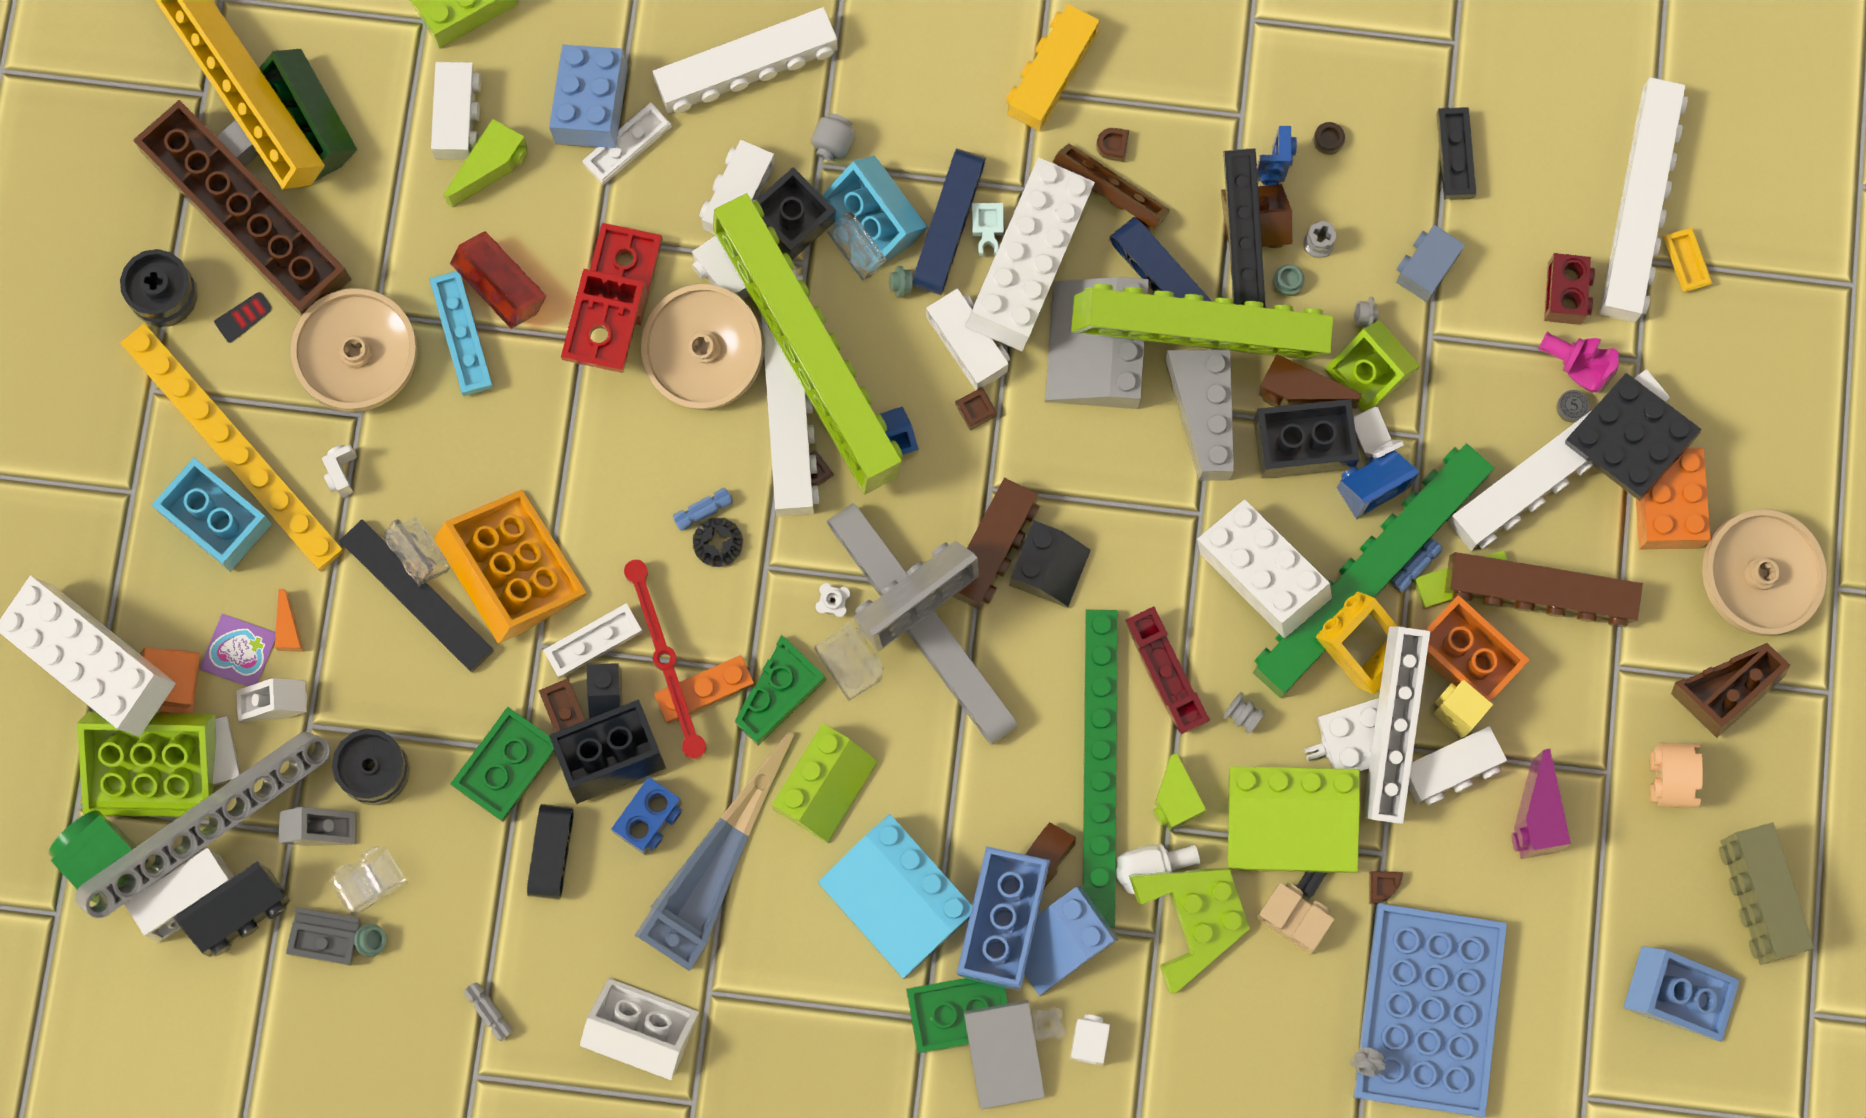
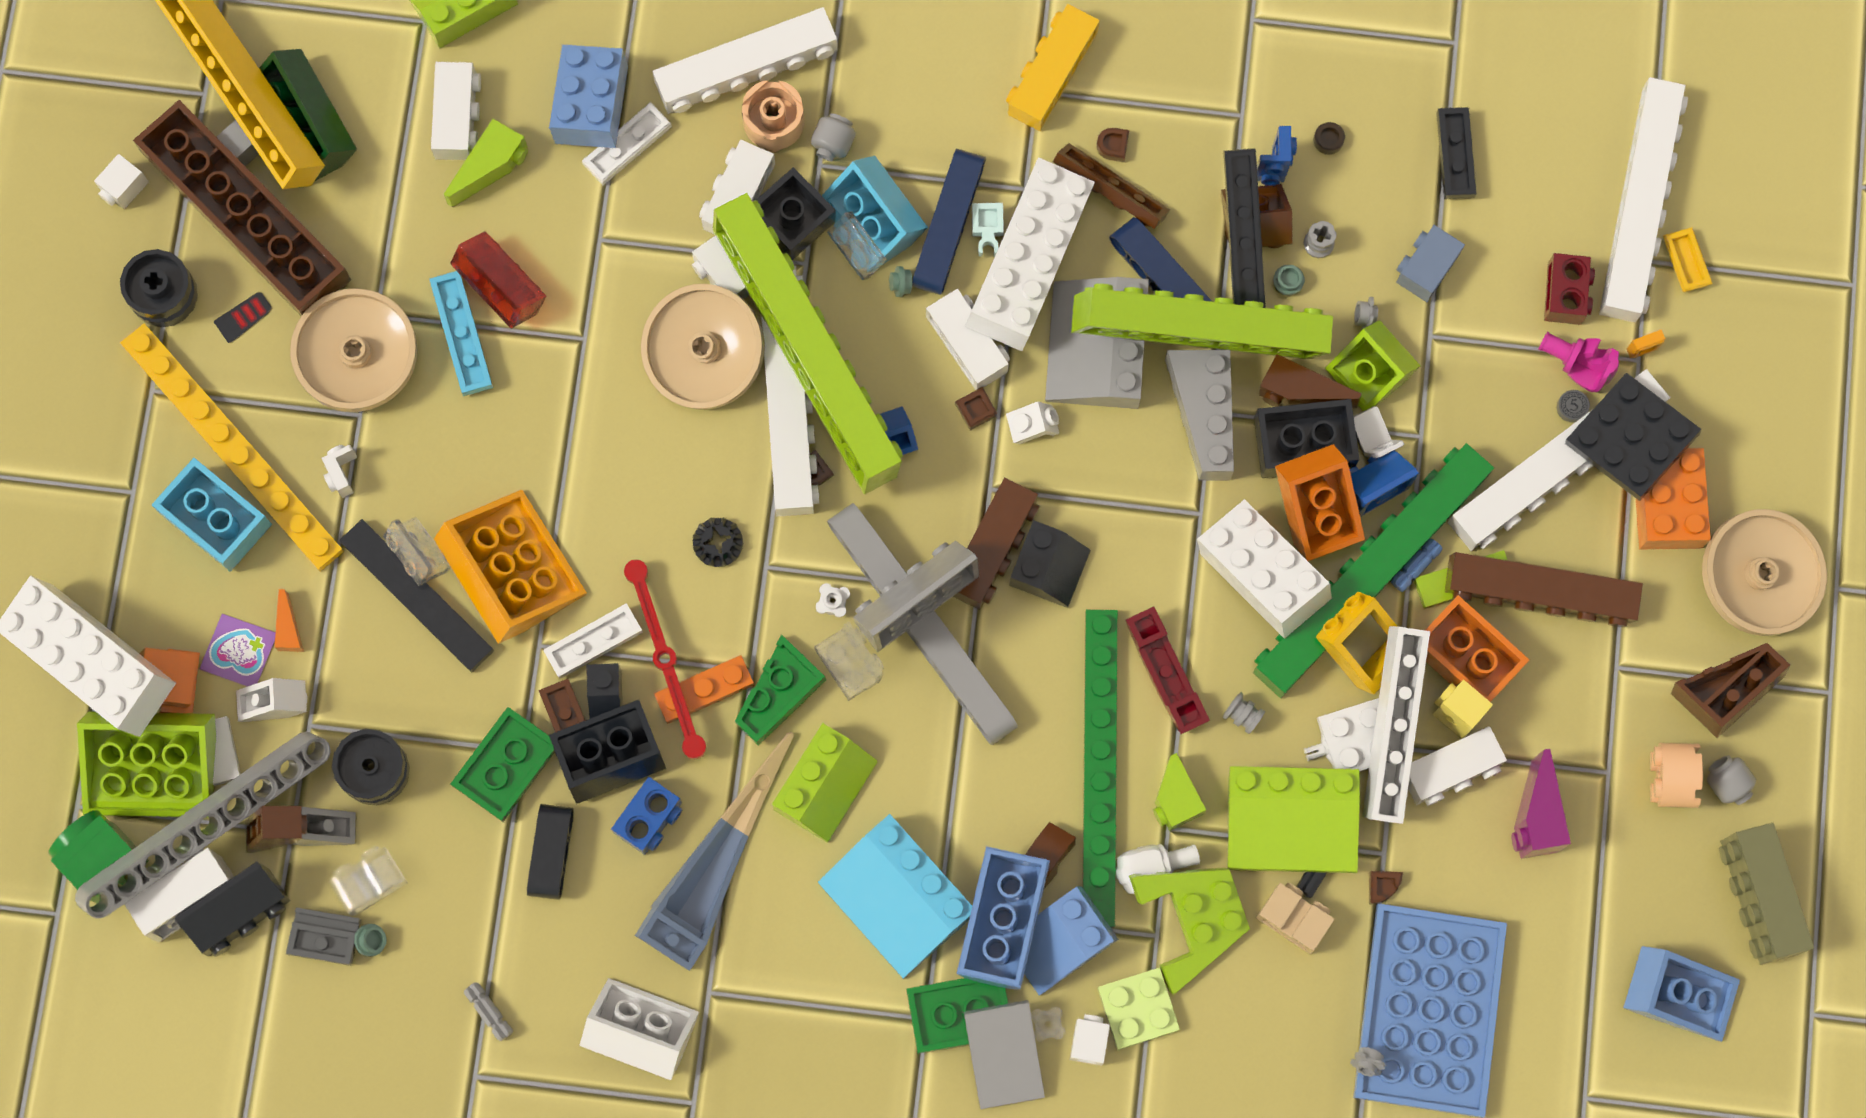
red bracket [561,222,663,373] -> none
medium blue axle [673,488,733,530] -> none
none -> white brick [94,154,149,210]
none -> reddish brown slope [246,806,307,853]
none -> light nougat brick [742,80,805,152]
none -> white bracket [1006,402,1059,444]
none -> yellowish green plate [1097,967,1180,1050]
none -> orange brick [1275,444,1365,561]
none -> light orange tile [1626,330,1666,359]
none -> light grey head [1707,755,1756,805]

